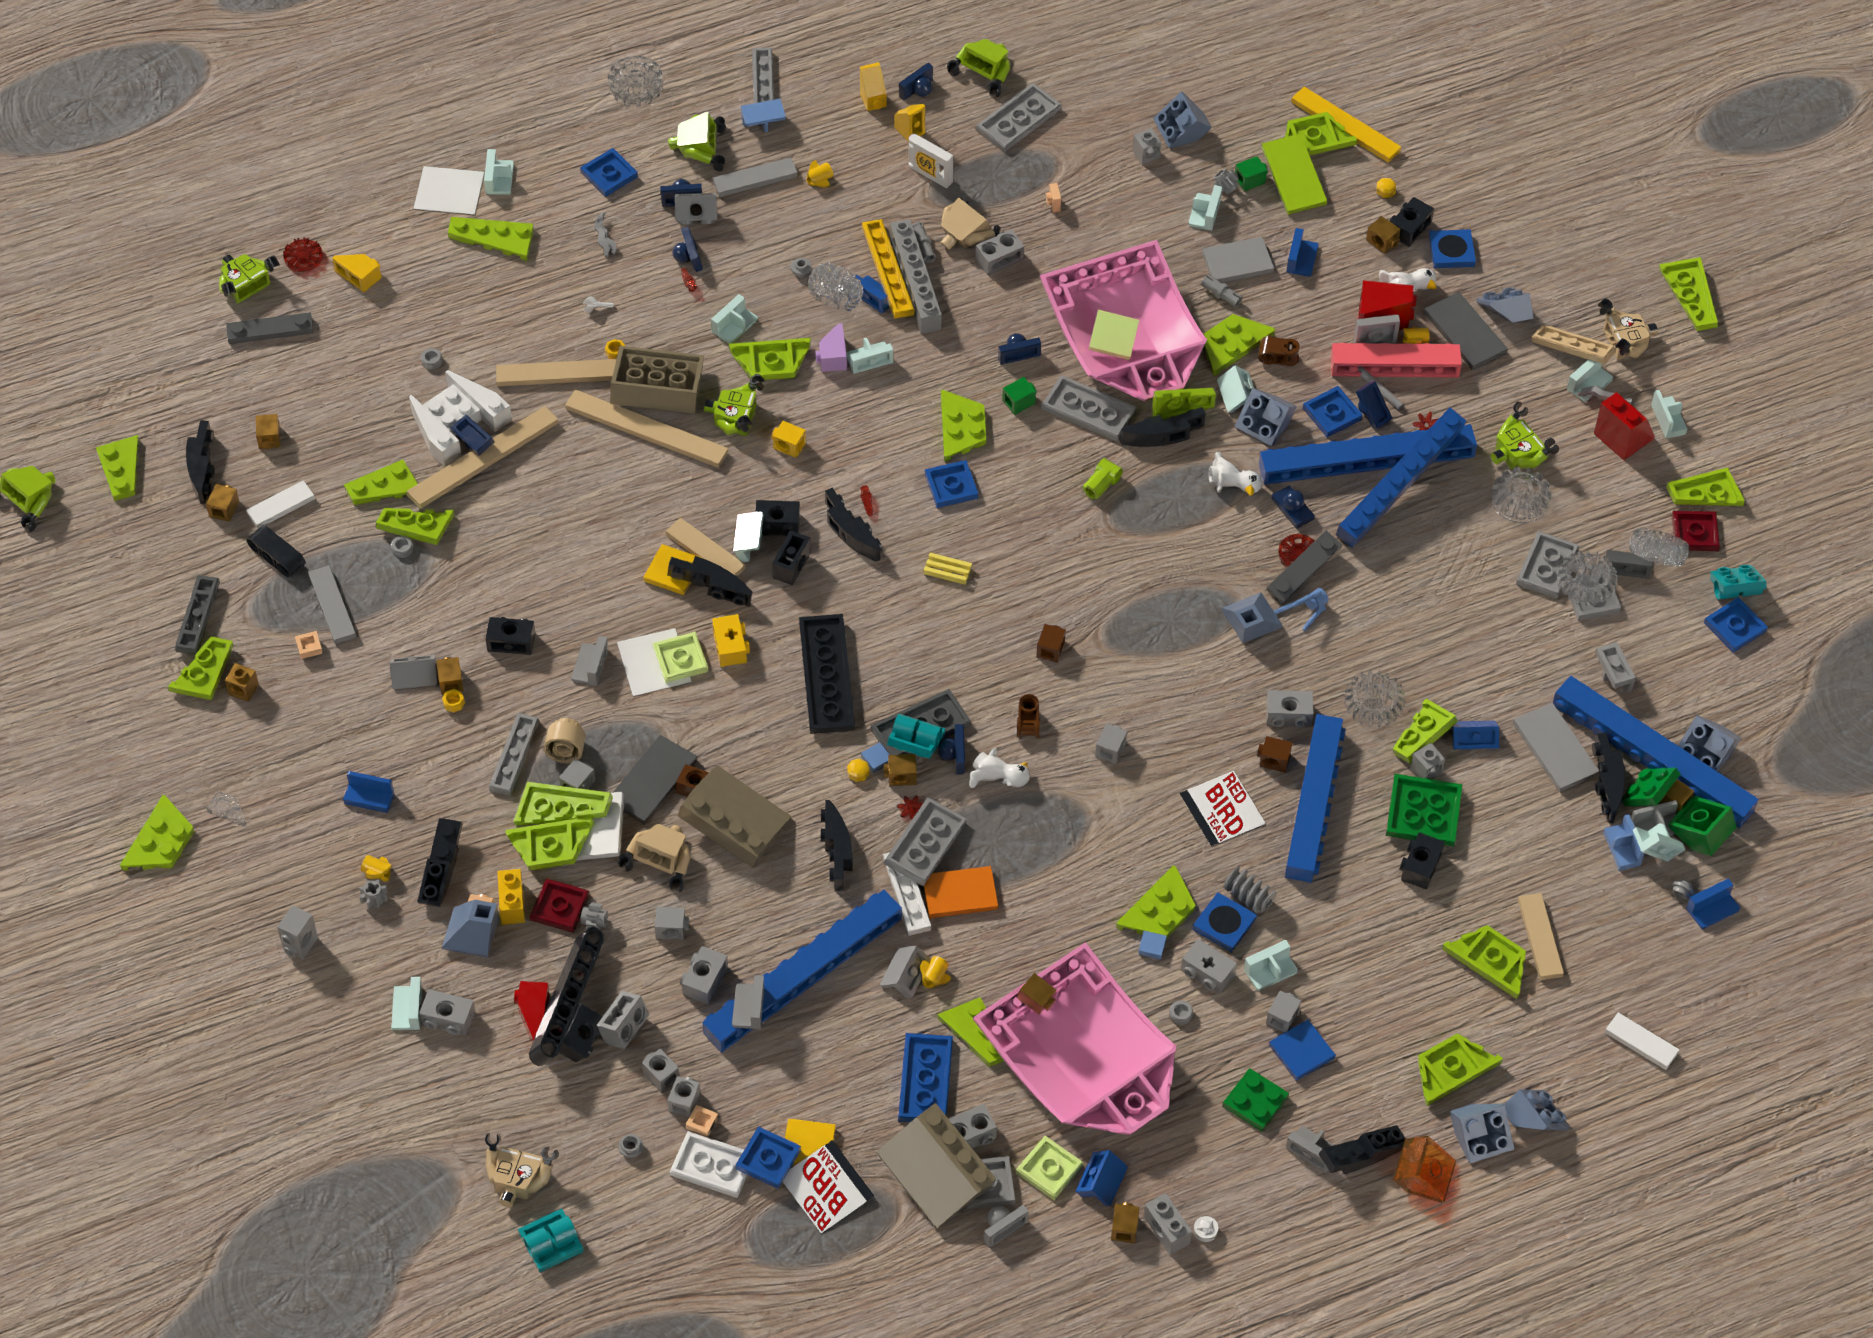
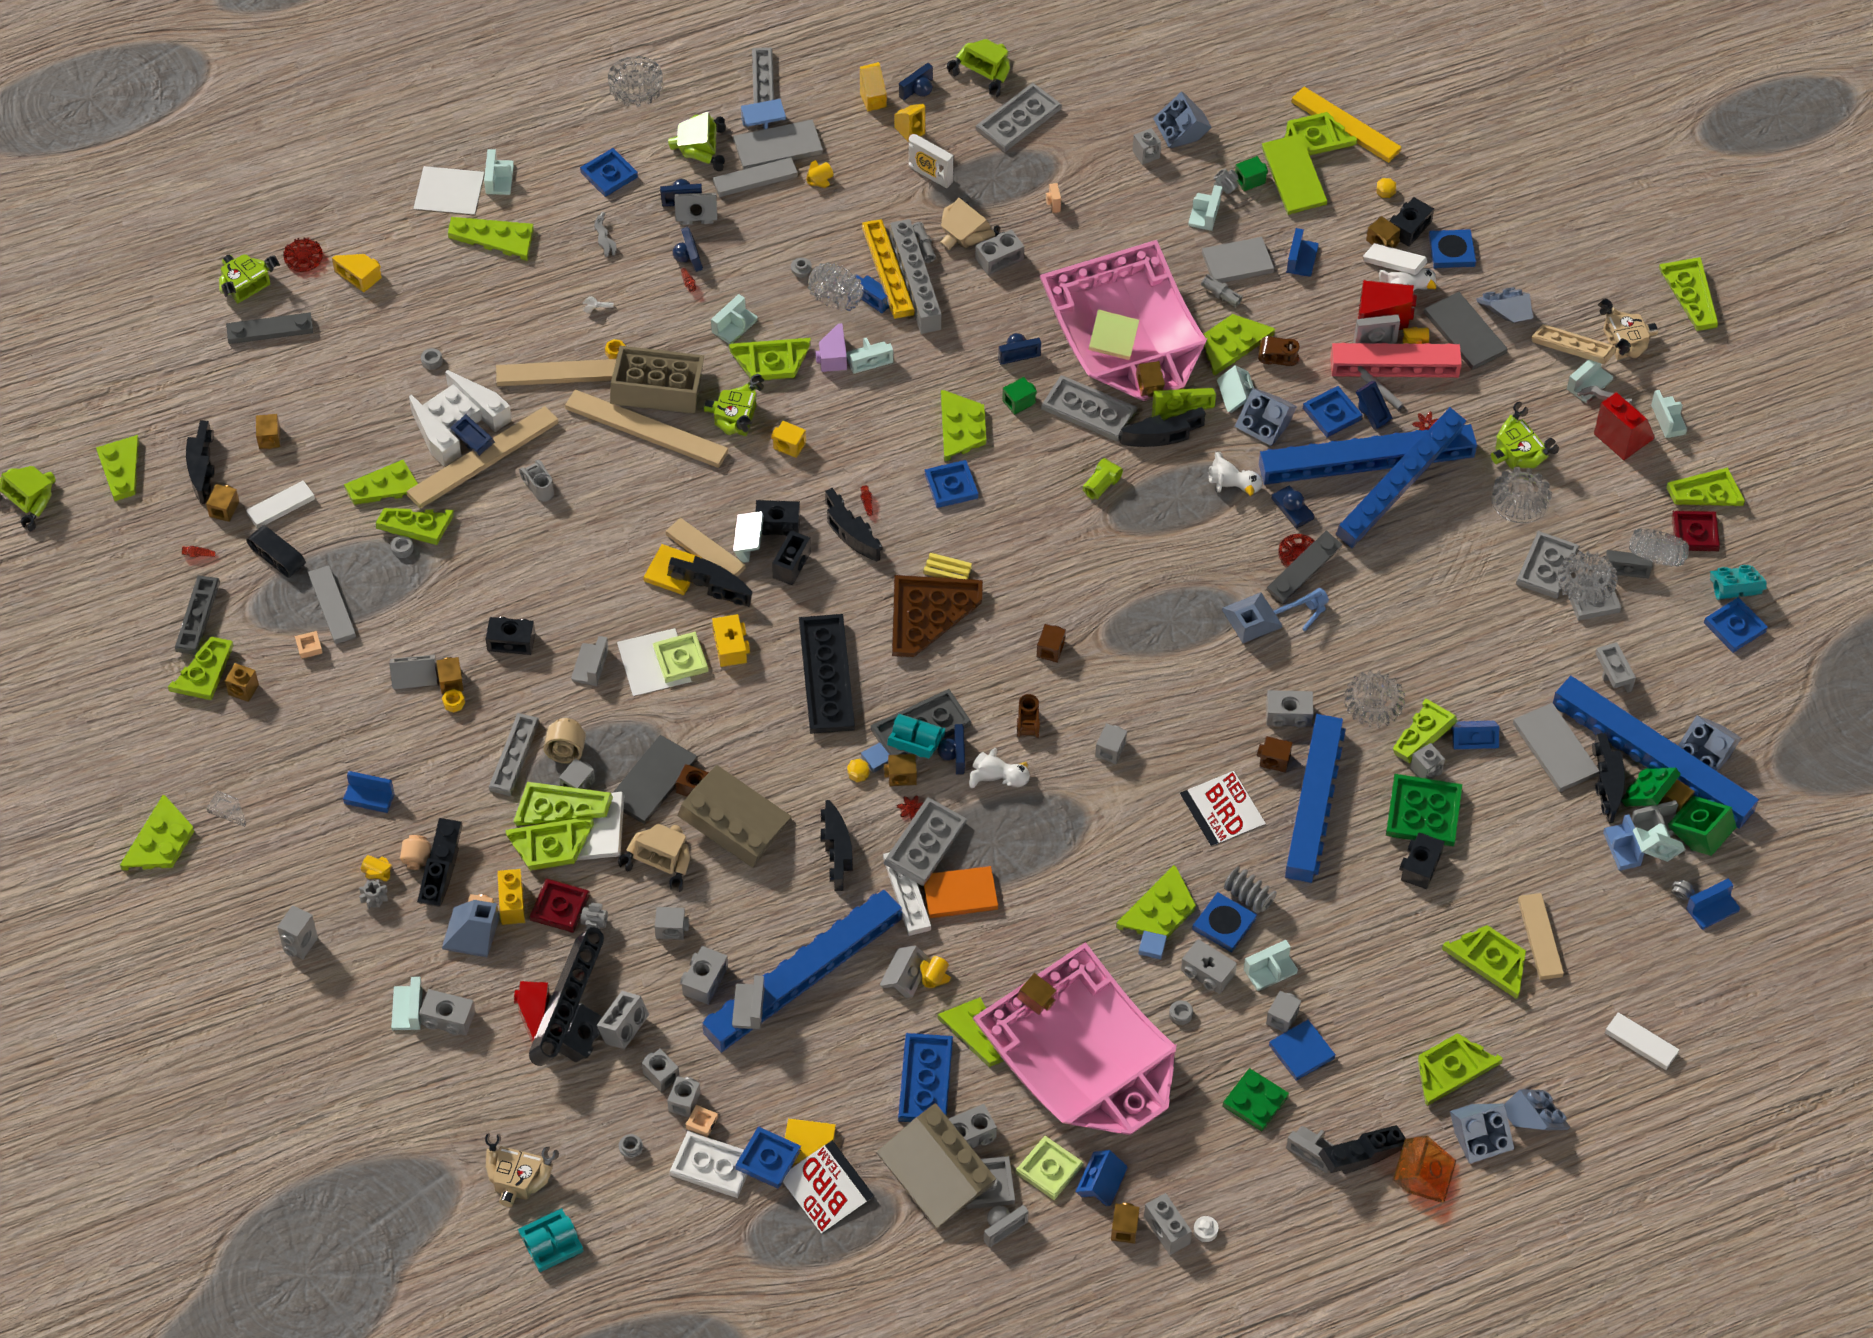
none -> clear red piece [182,545,216,558]
none -> light nougat head [400,835,432,870]
none -> light grey piece [519,459,554,501]
none -> light grey tile [733,120,823,170]
none -> reddish brown plate [892,575,983,658]
none -> pearl gold brick [1136,361,1165,397]
none -> white tile [1363,243,1427,275]

